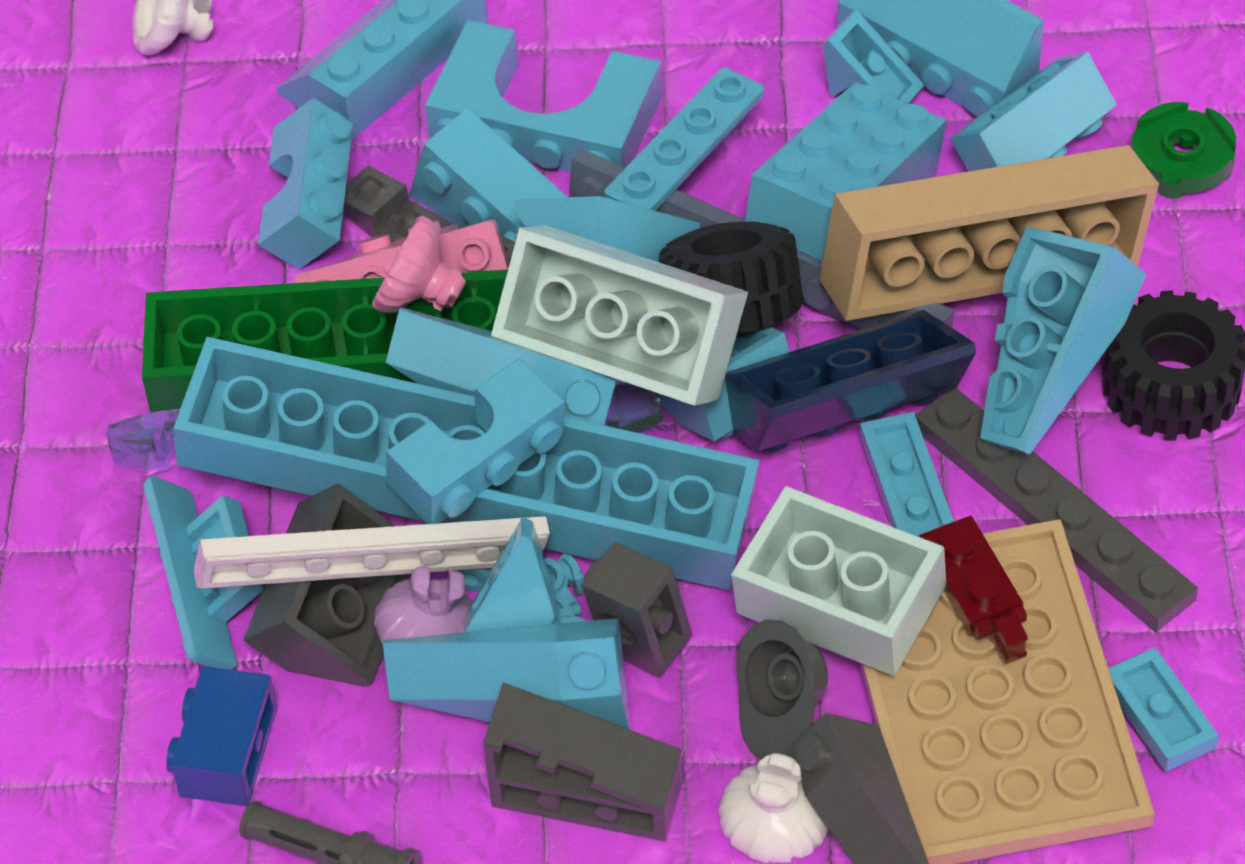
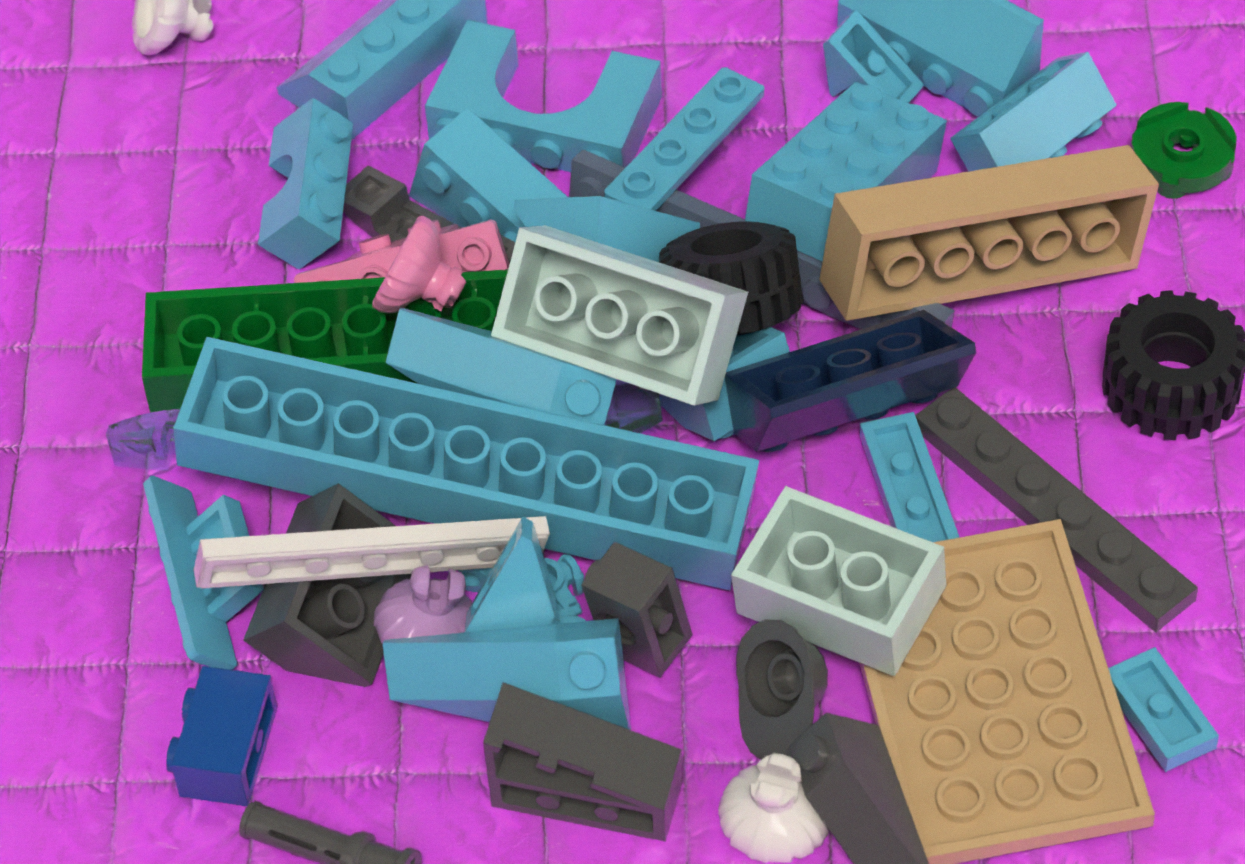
medium azure arch [386,358,565,524] -> none
dark red hinge [919,515,1028,664] -> none
medium azure wedge [980,226,1147,455] -> none

